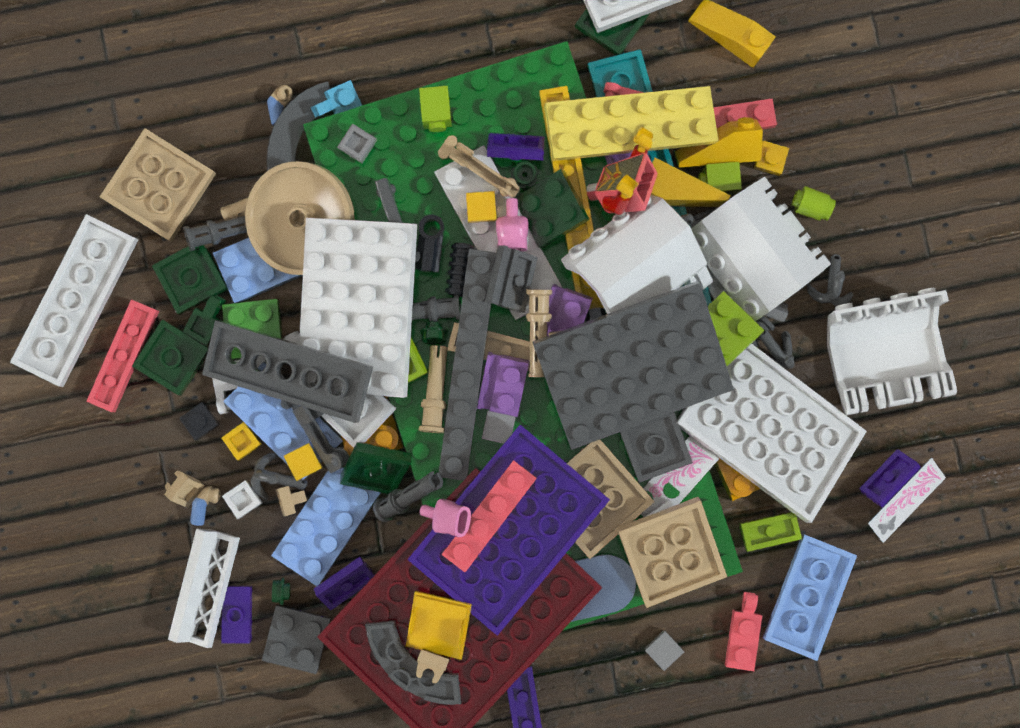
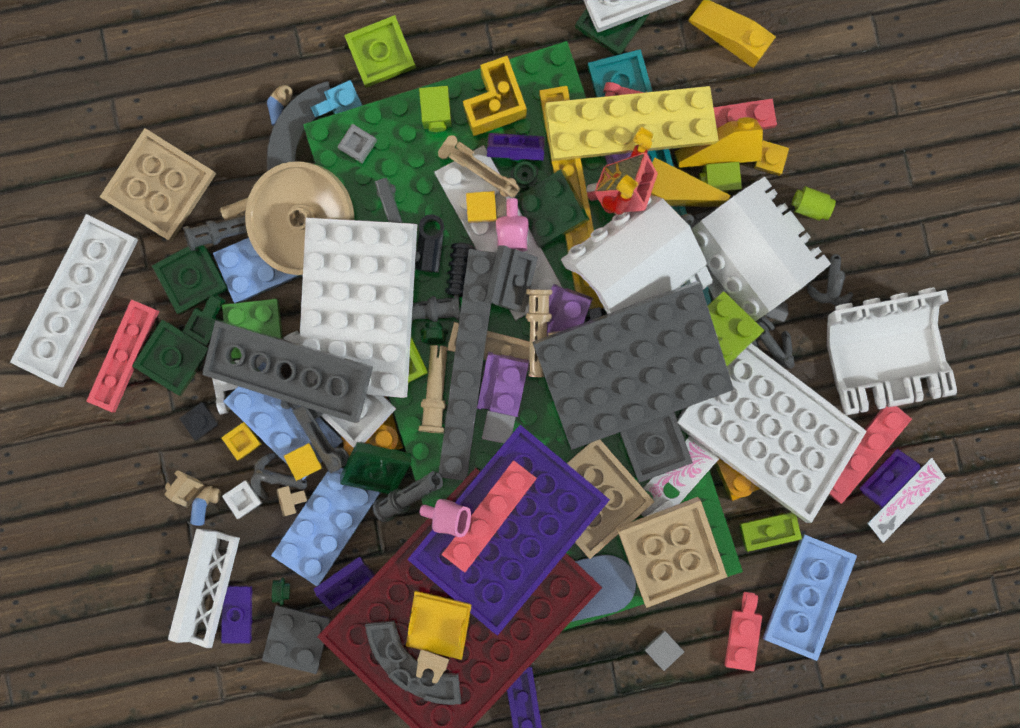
none -> lime plate [344,15,416,88]
none -> yellow brick [463,56,527,136]
none -> coral plate [829,405,912,504]

